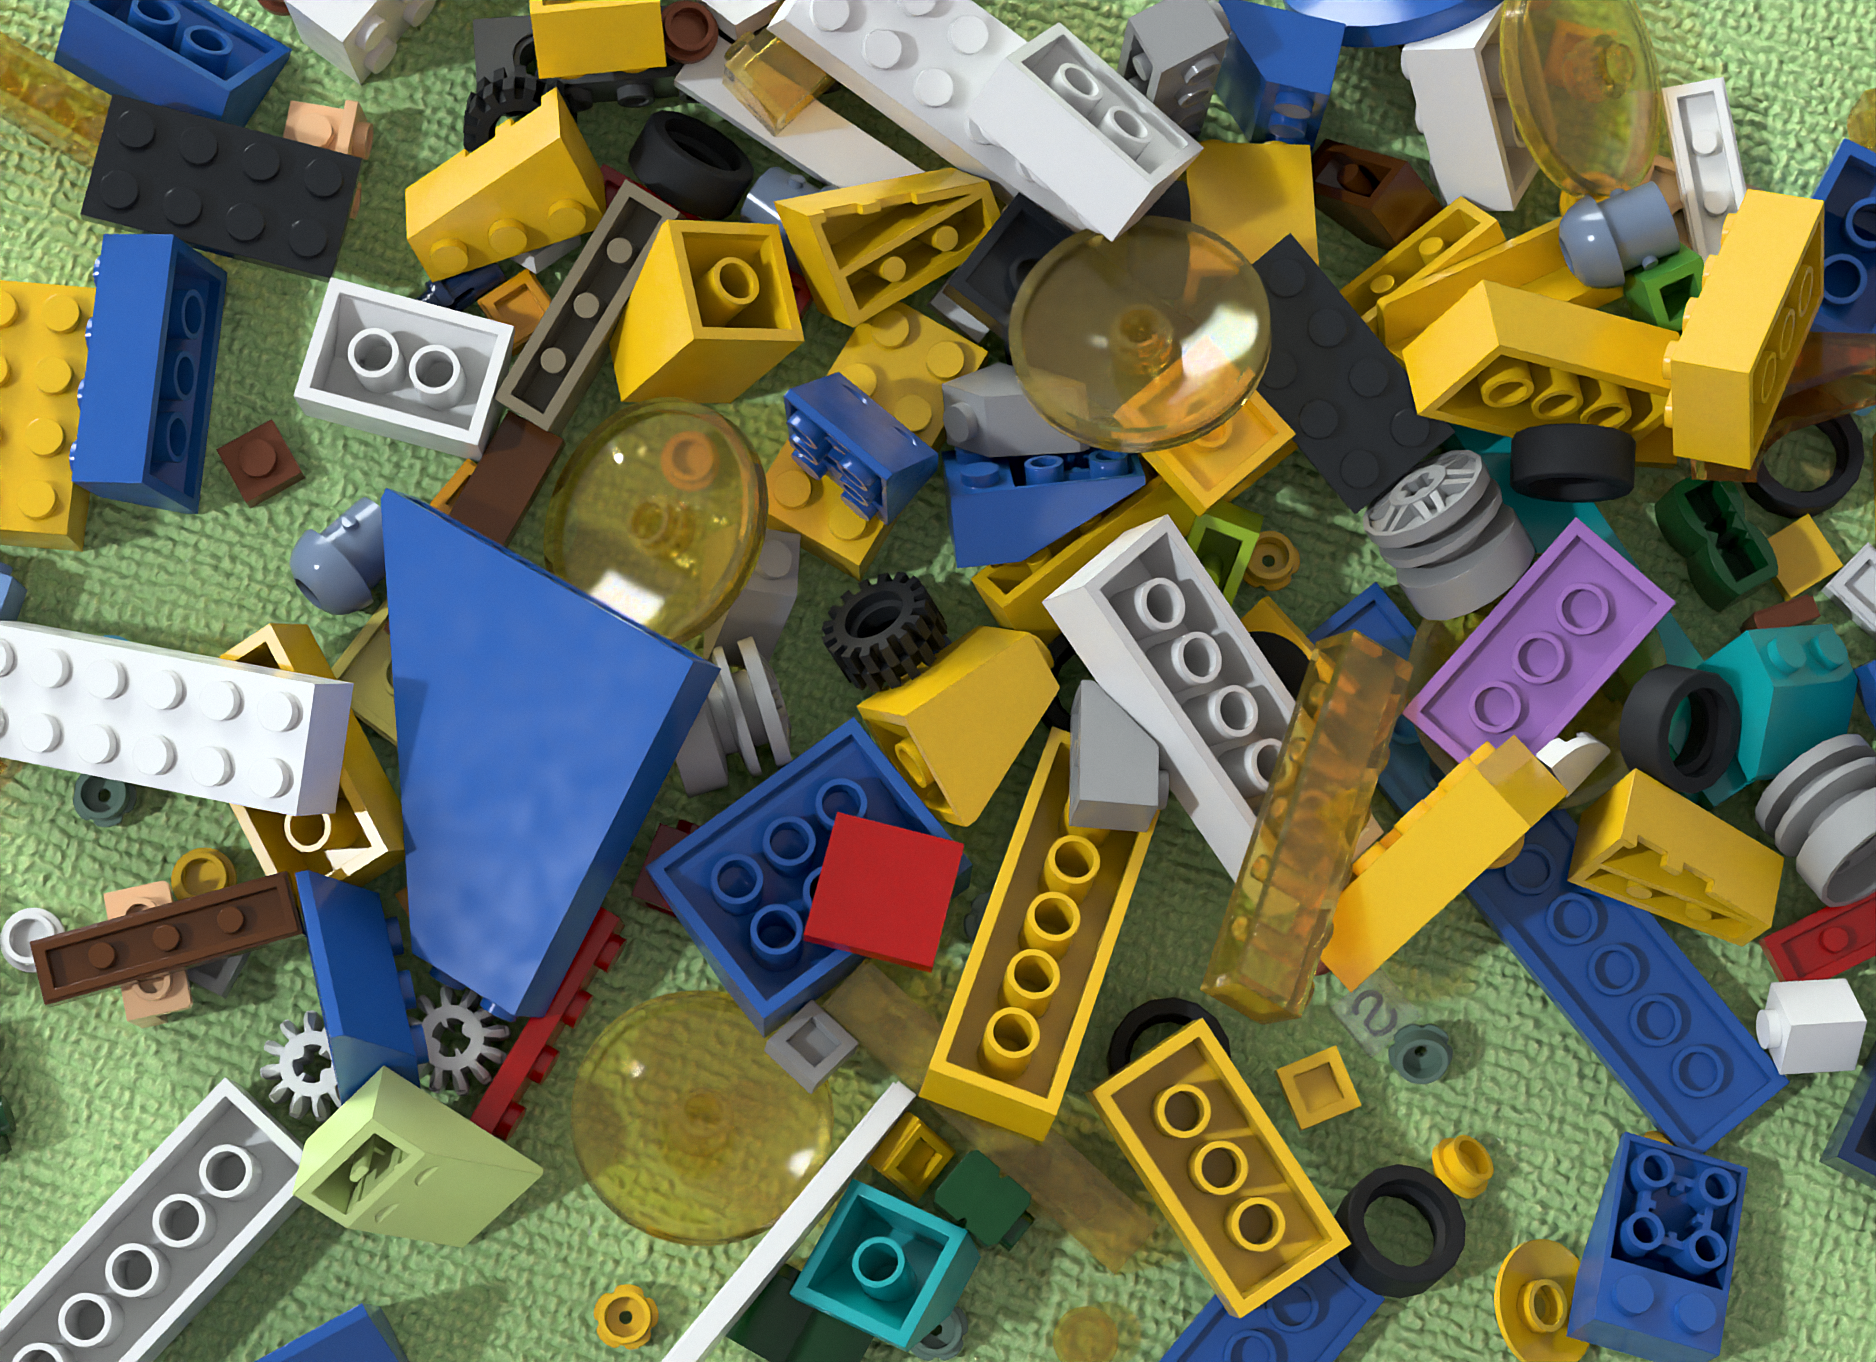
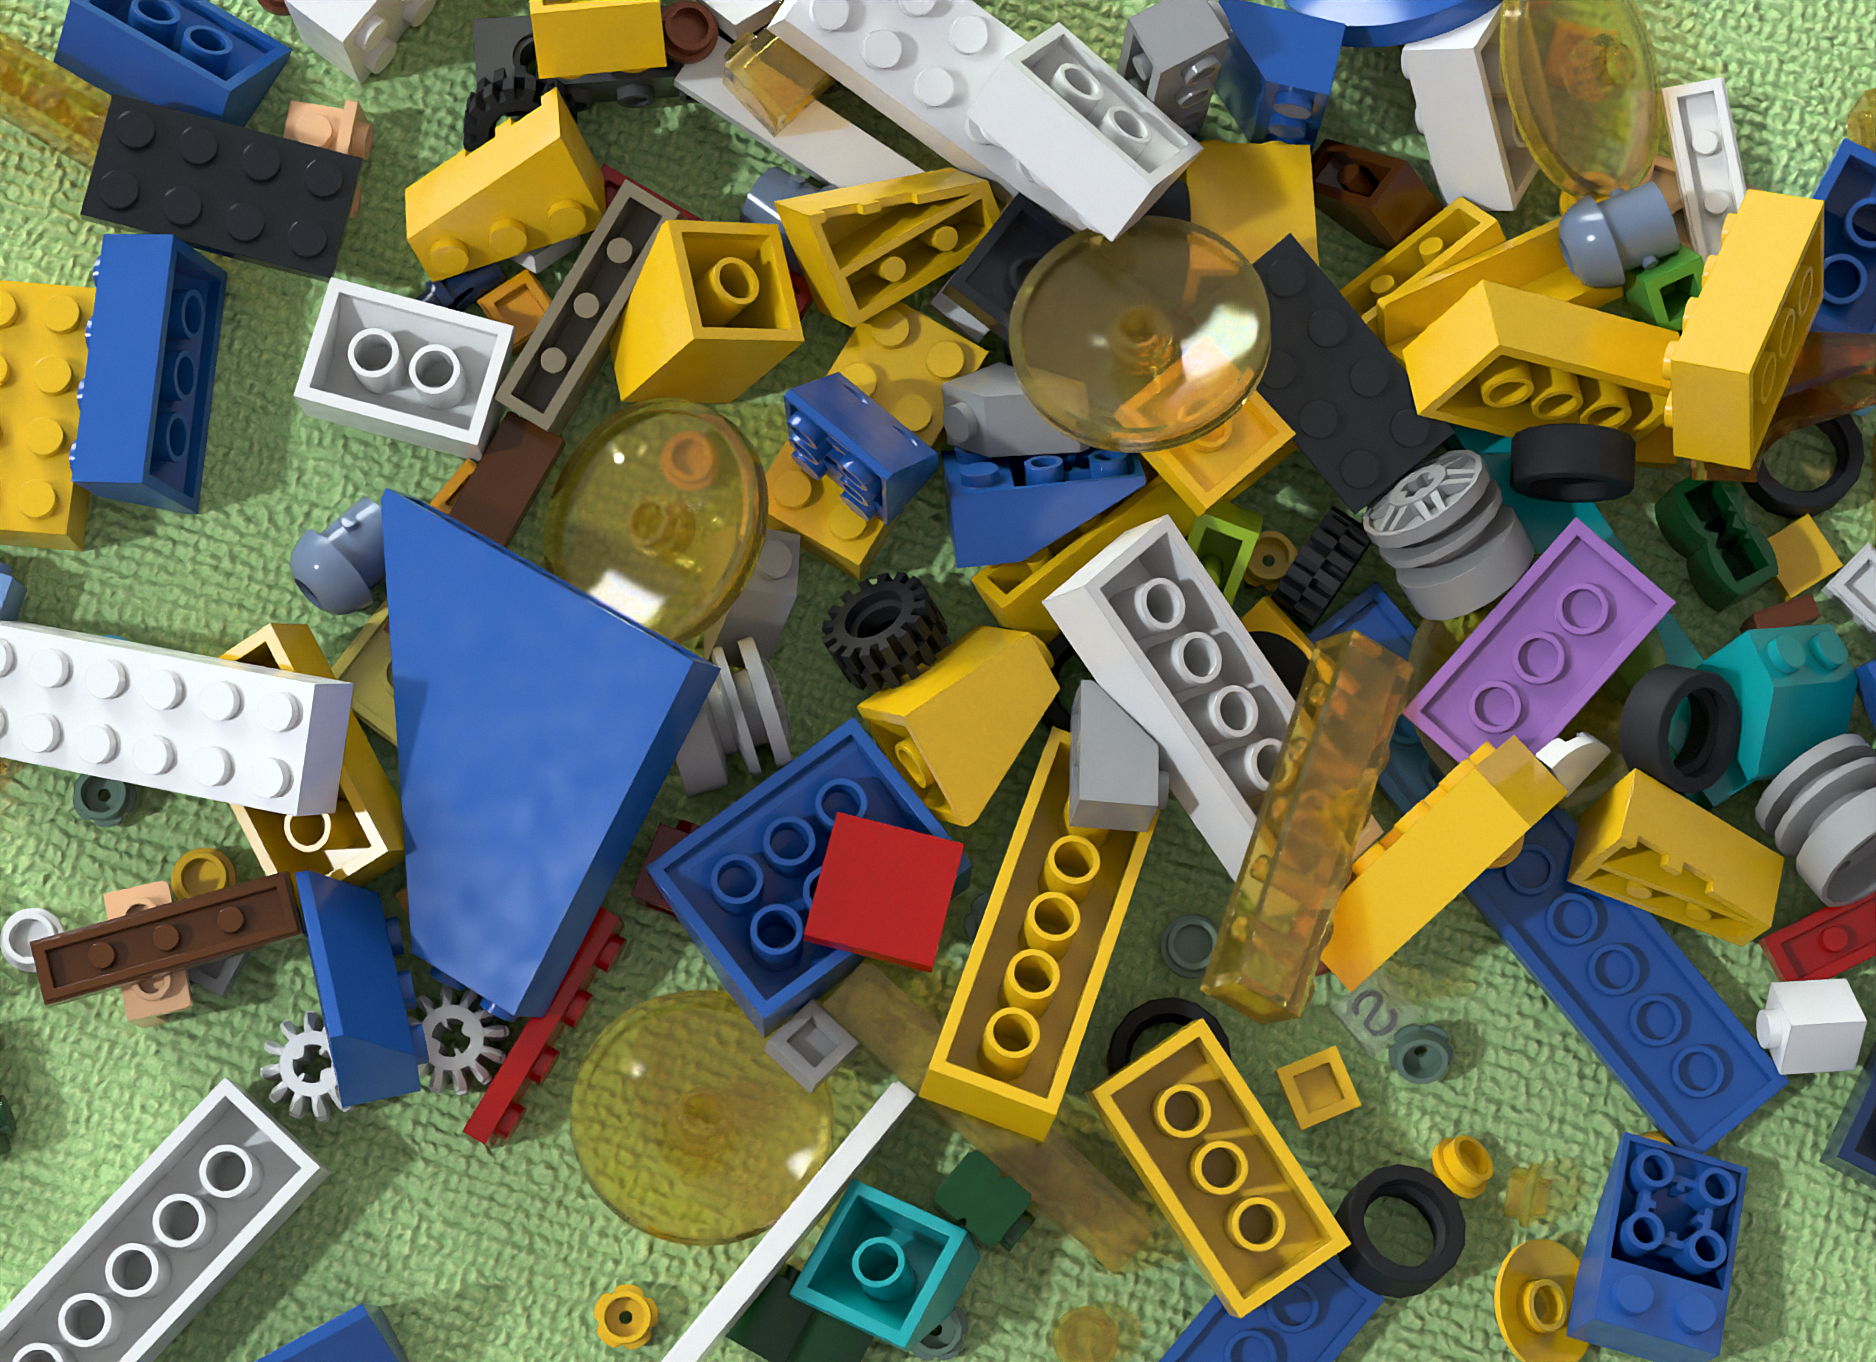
copper plate [216,419,305,508] -> none
yellowish green slope [292,1066,544,1248] -> none
black tyre [628,110,754,220] -> none
yellow tile [867,1111,956,1203] -> none
none -> sand green plate [1160,914,1225,979]
none -> black tyre [1270,506,1372,629]
none -> clear yellow plate [1504,1162,1552,1229]

